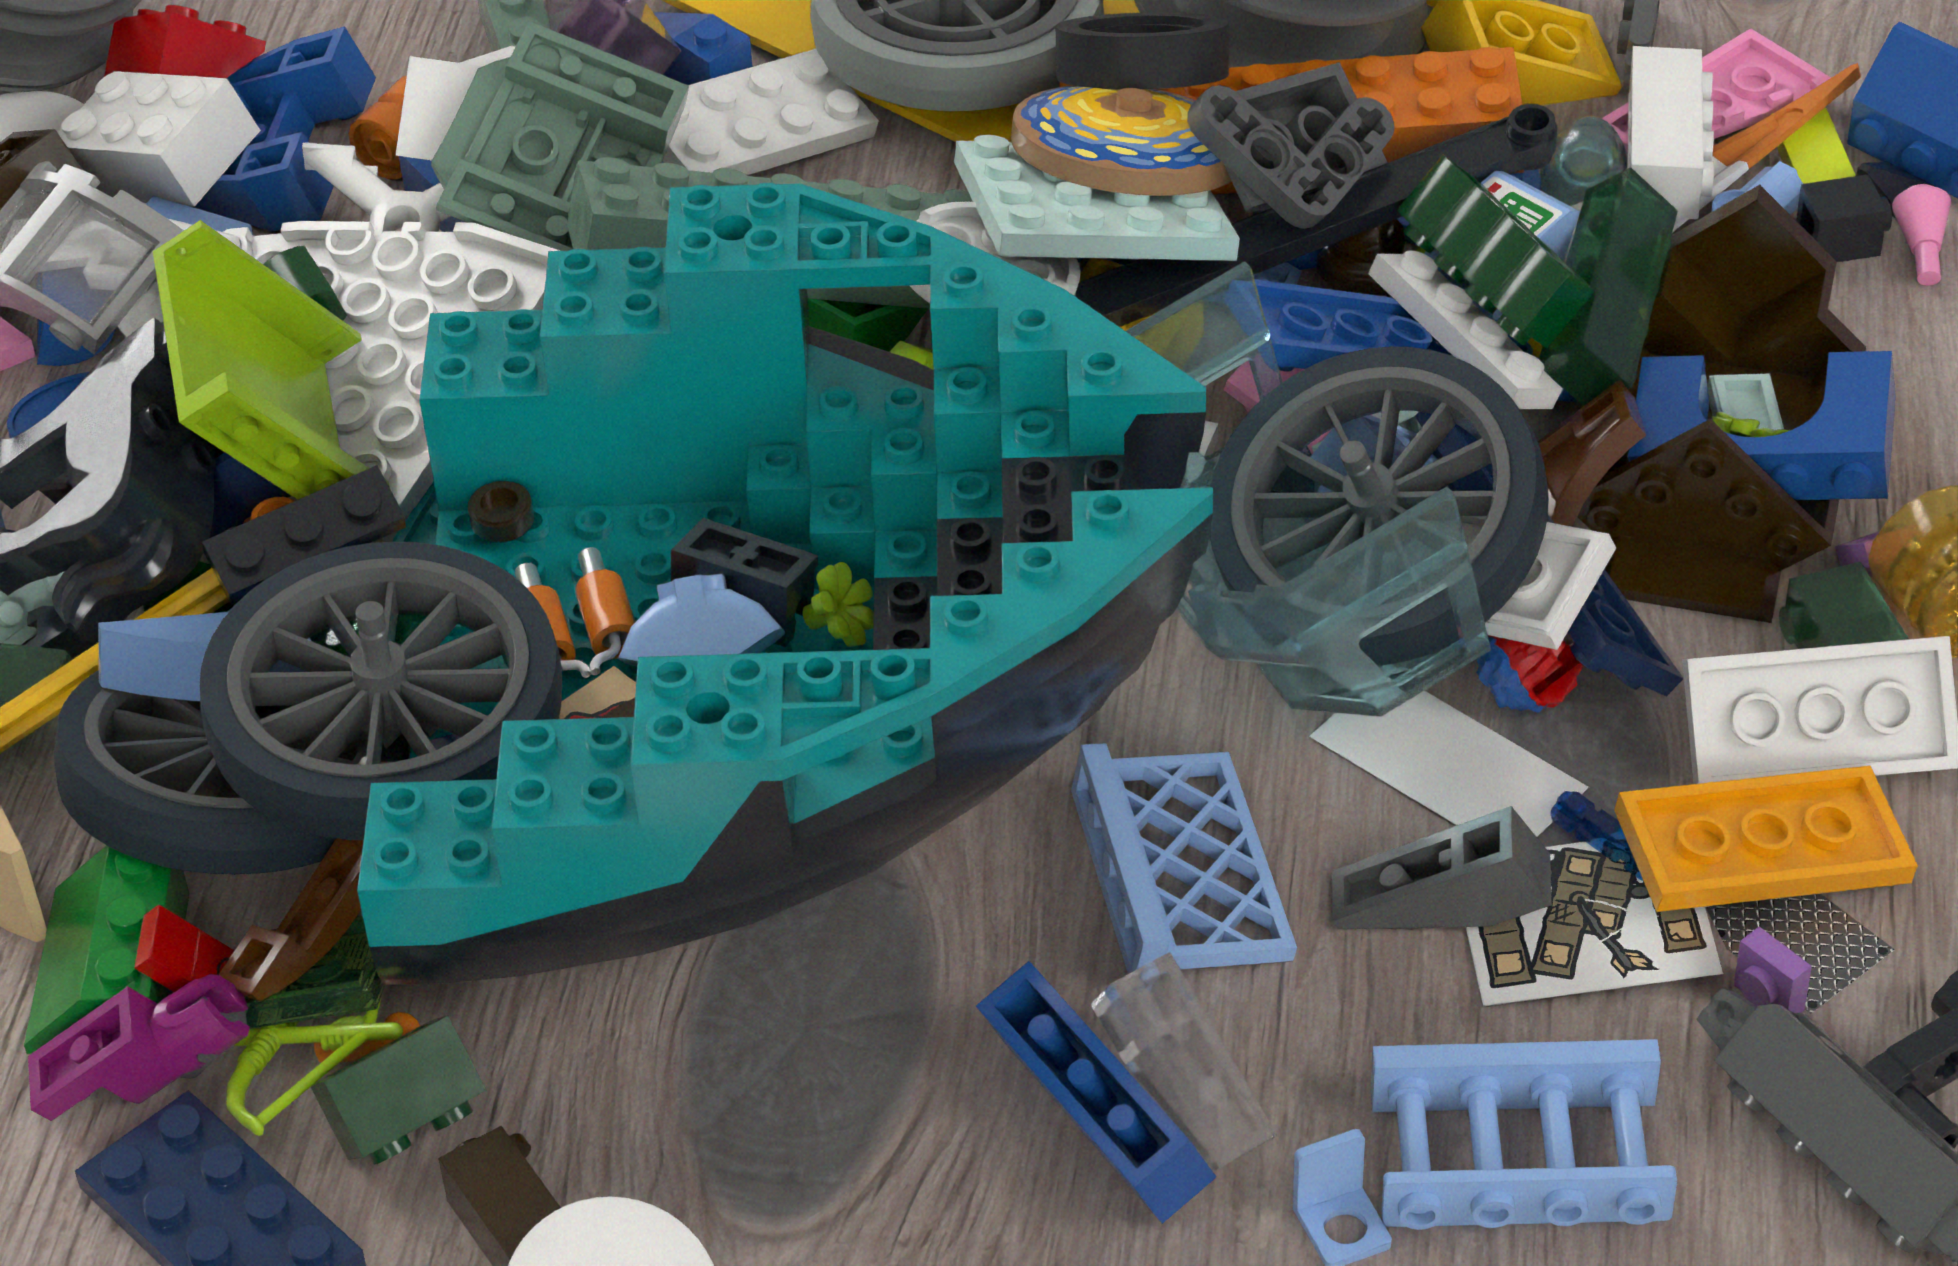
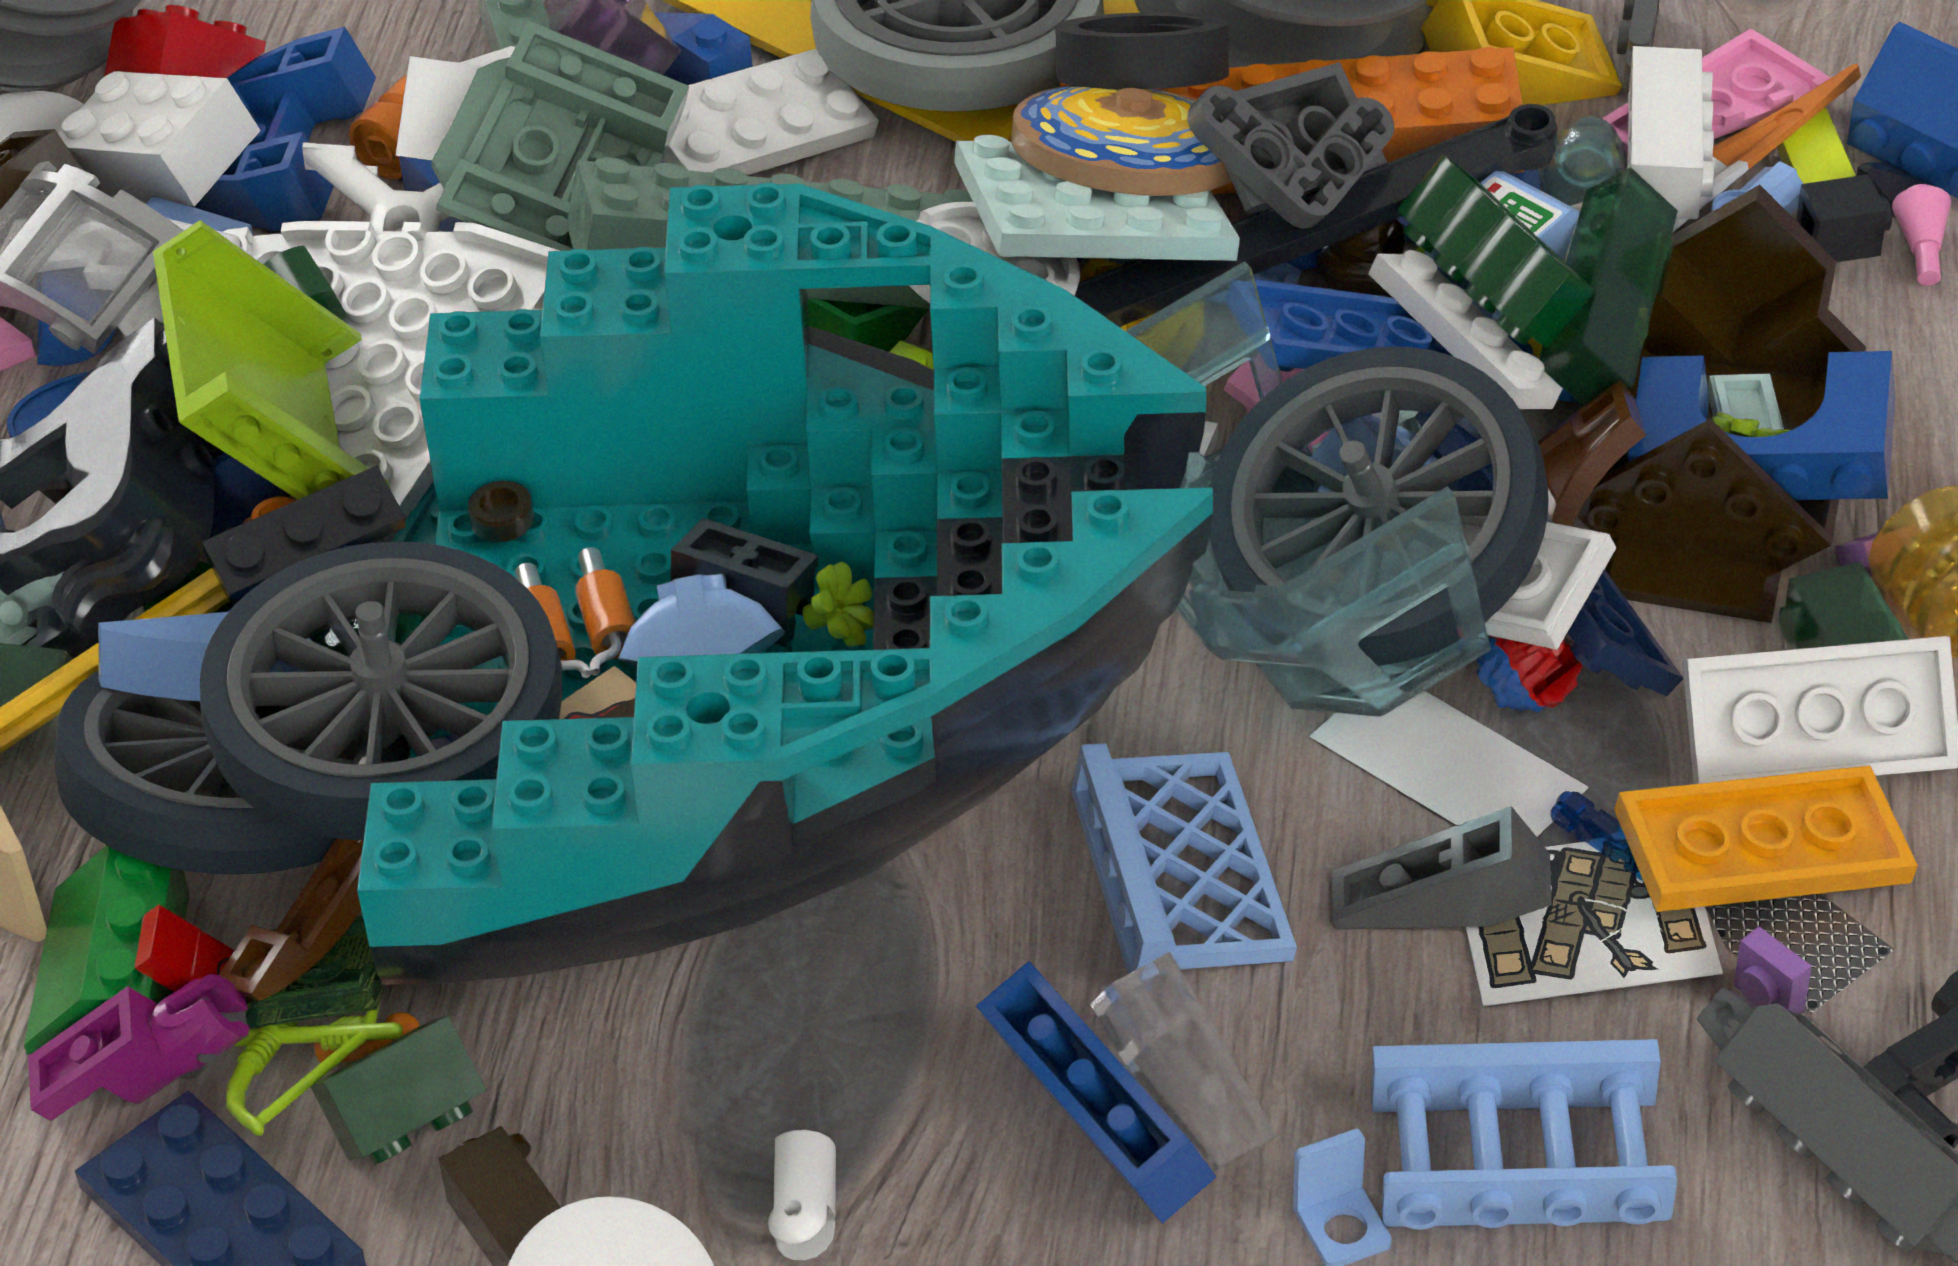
none -> white piece [768,1130,836,1260]

